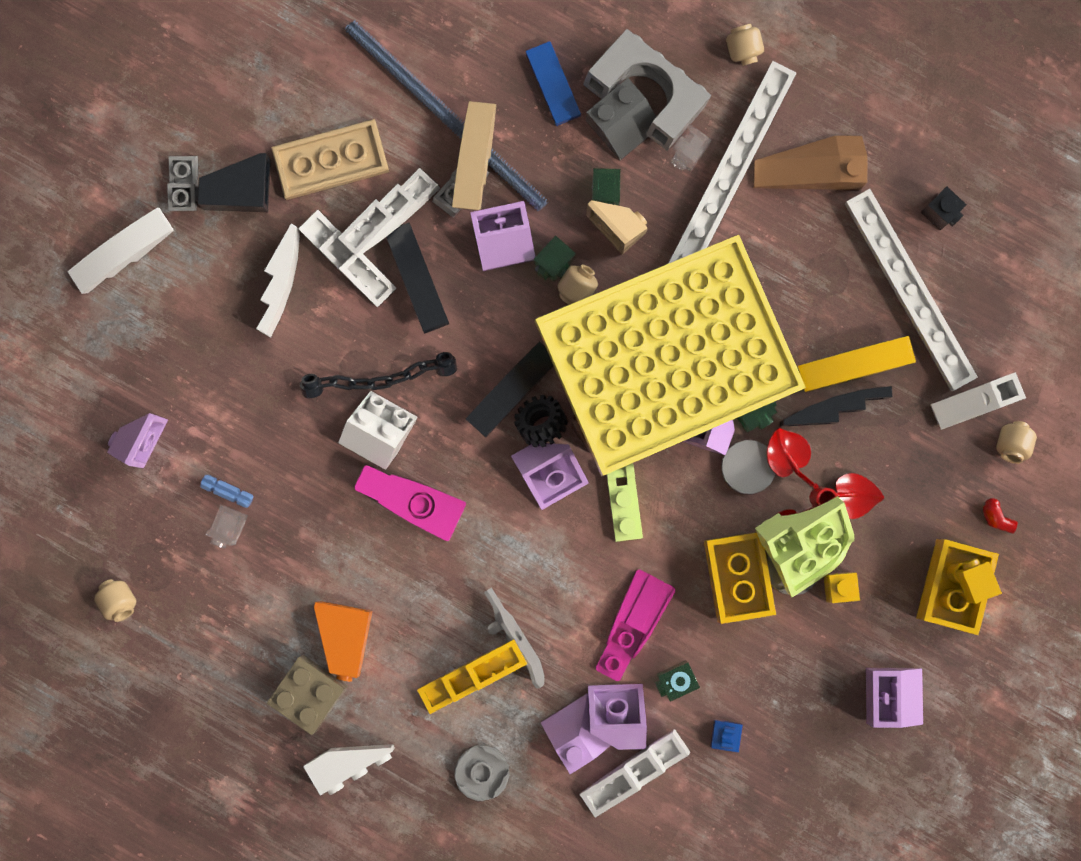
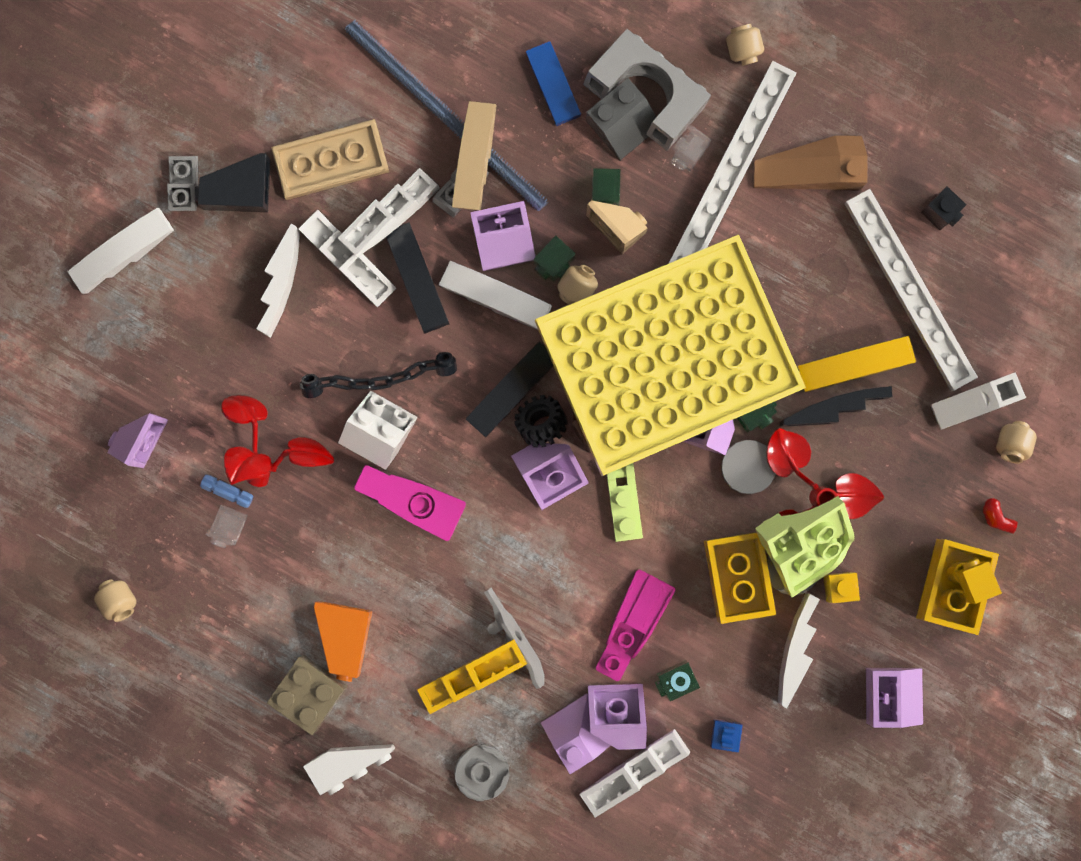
none -> red plant [221,395,334,487]
none -> white slope [439,261,552,329]
none -> white slope [778,593,820,708]

